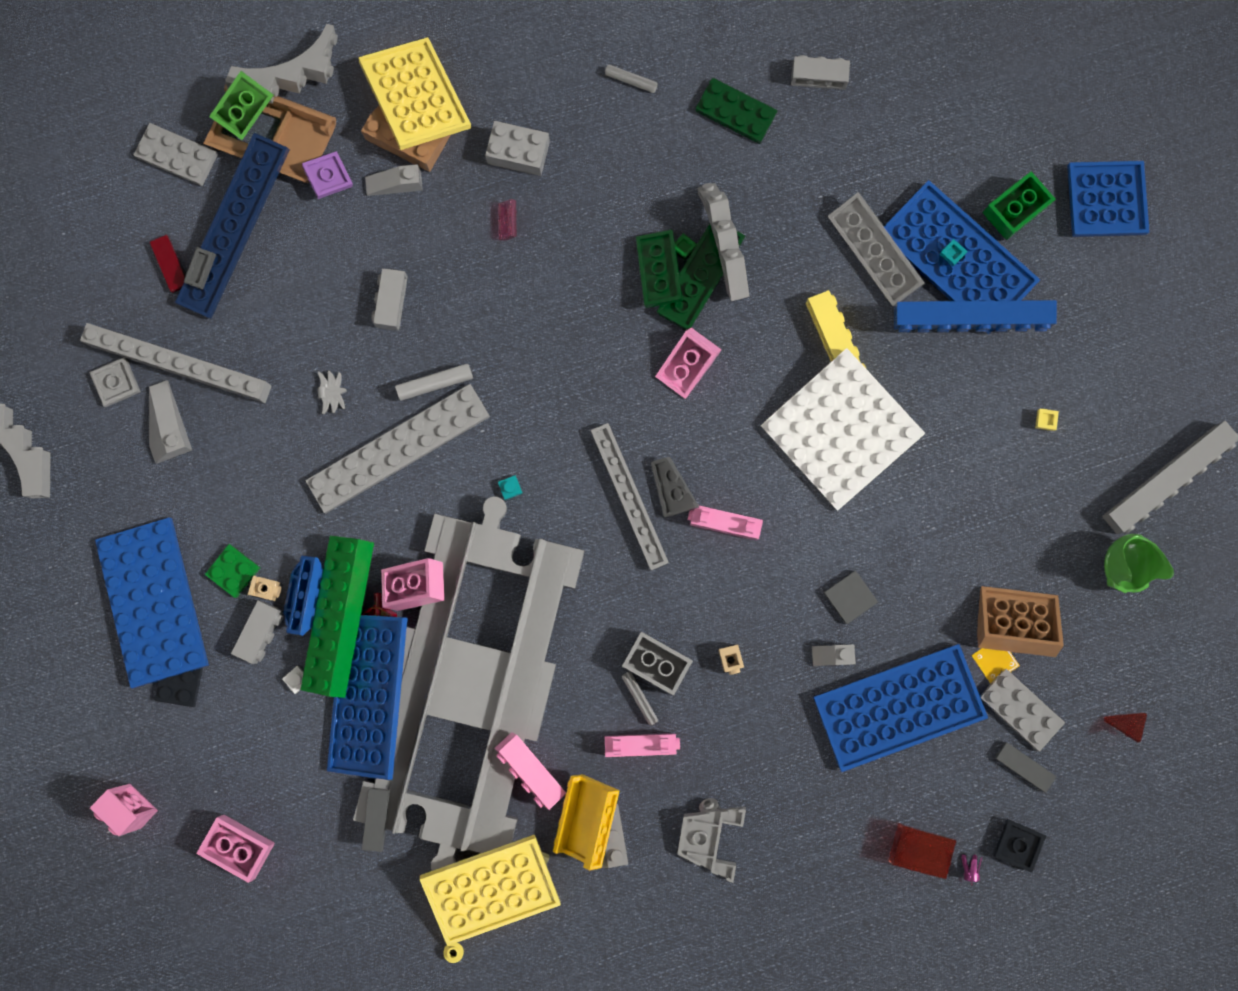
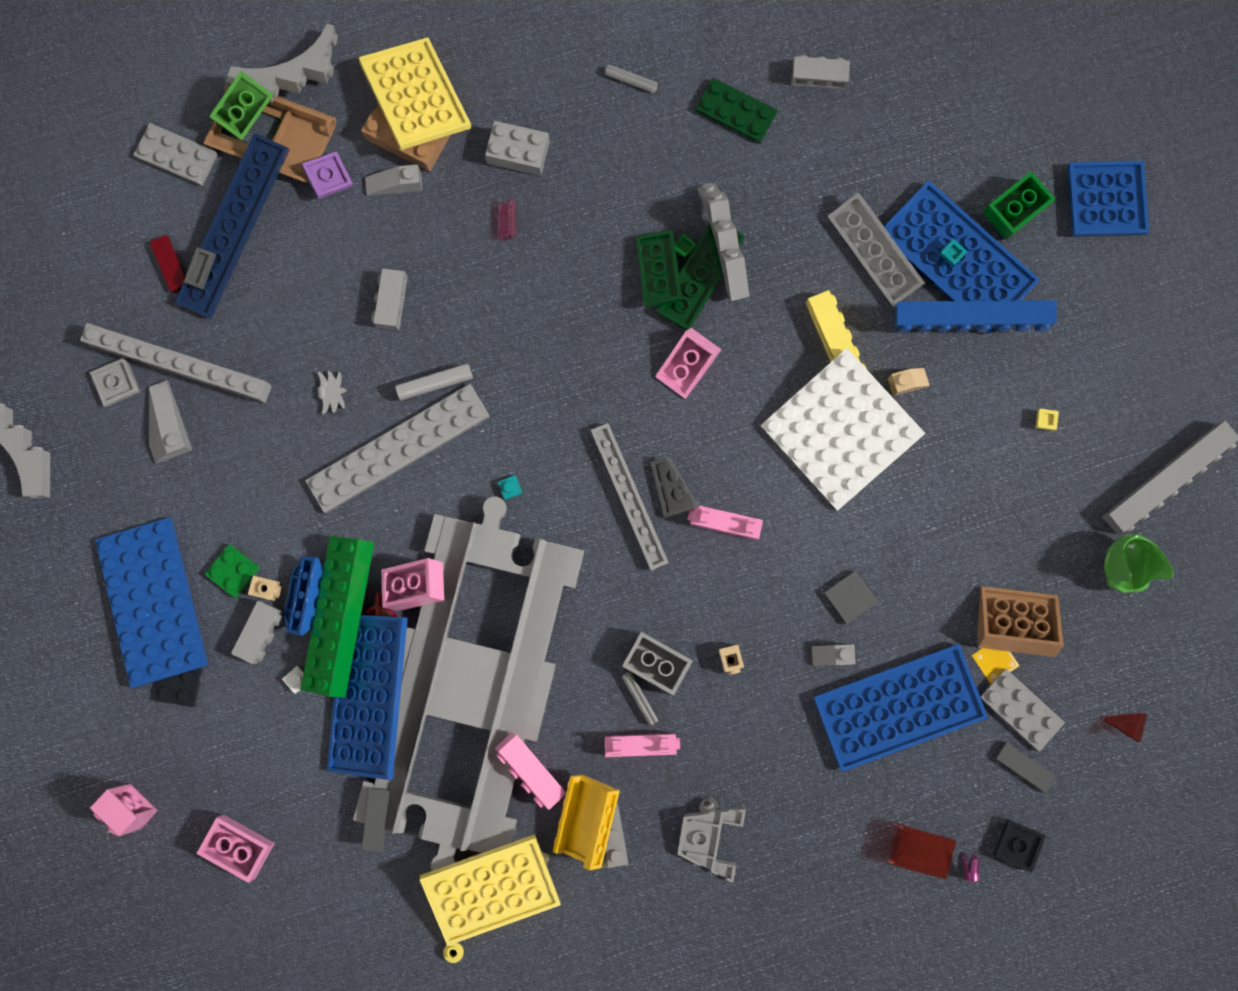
none -> tan slope [887,368,930,397]

